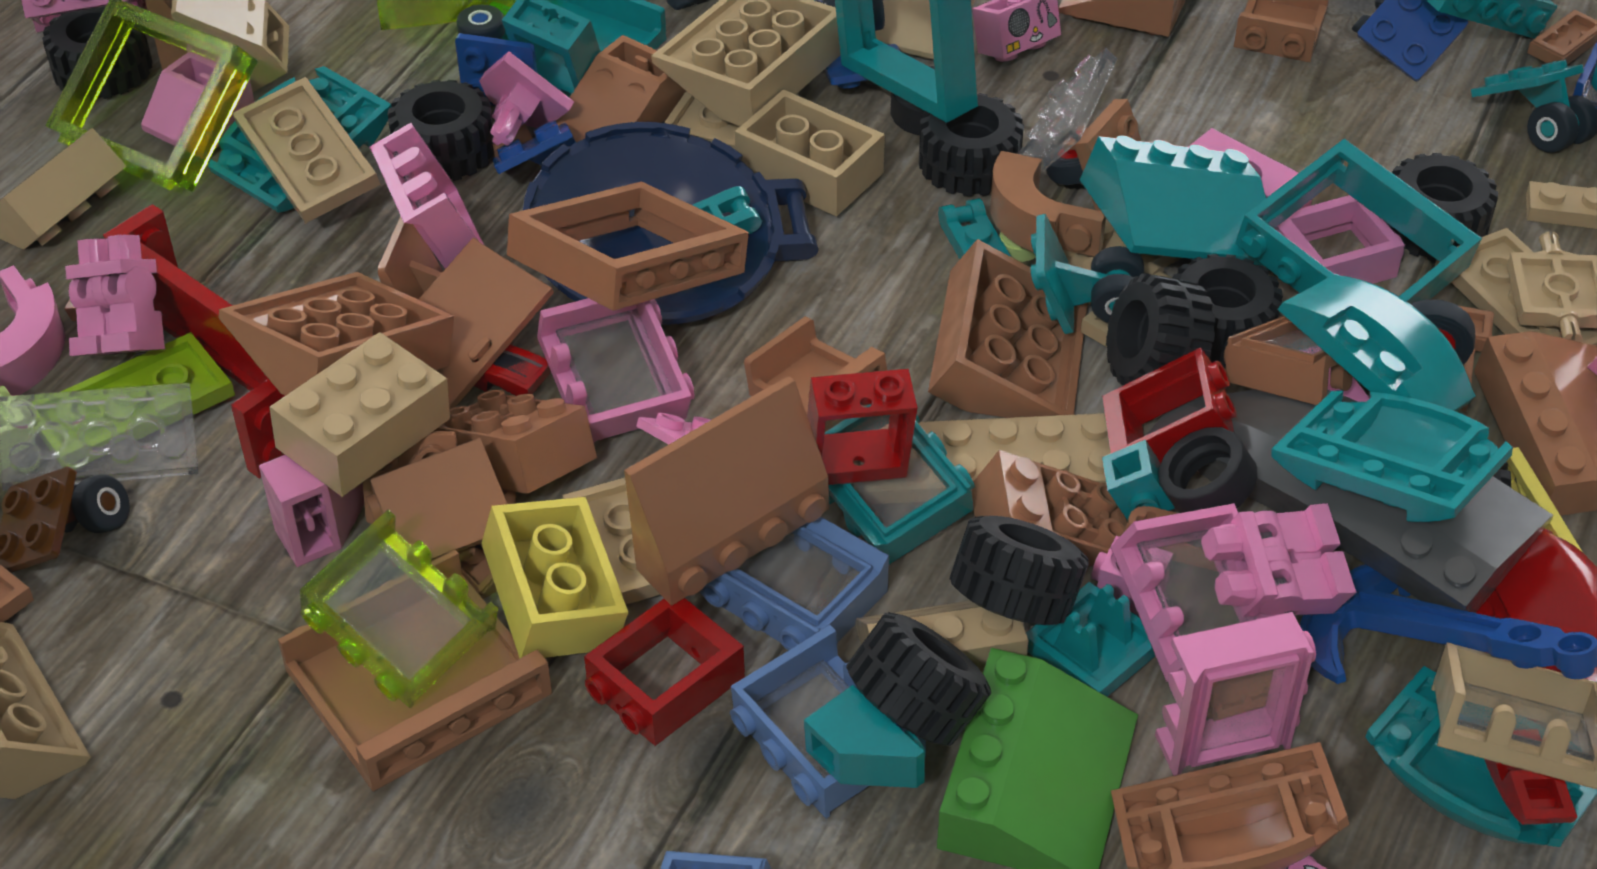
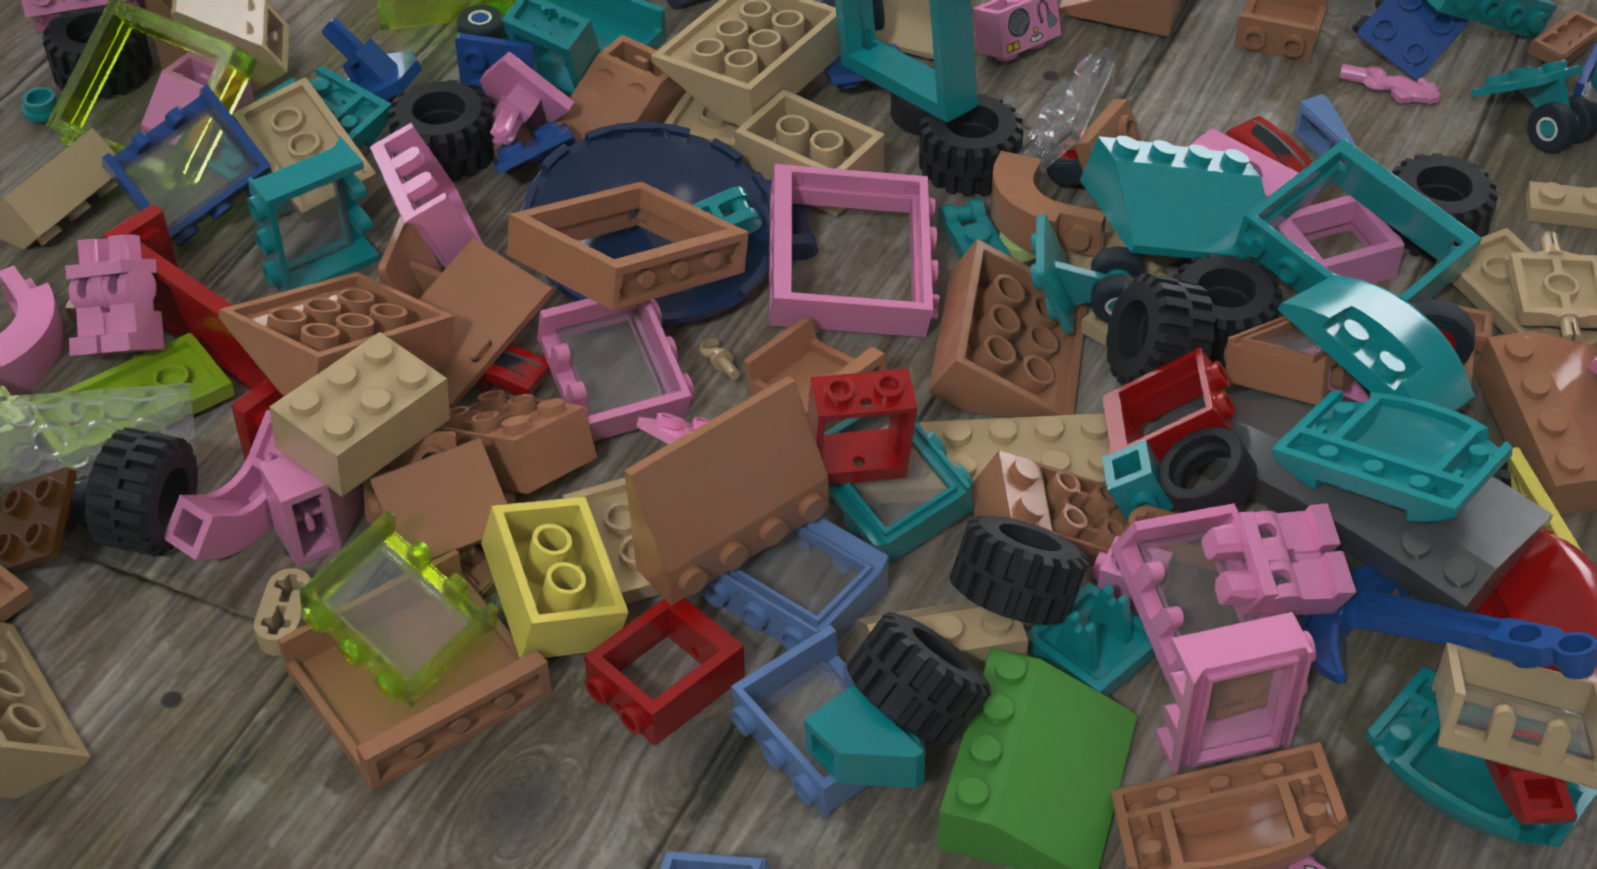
none -> teal plate [21,87,63,123]
none -> black tyre [85,427,198,557]
none -> window [102,84,271,245]
none -> bright pink arch [164,410,285,561]
none -> teal window [246,136,381,292]
none -> tan beam [253,568,315,656]
none -> blue piece [322,18,422,101]
none -> tan hand [699,338,740,380]
none -> bright pink window [769,164,940,337]
none -> red slope [1225,116,1313,173]
none -> medium blue slope [1294,94,1356,167]
none -> bright pink animal [1339,64,1441,105]

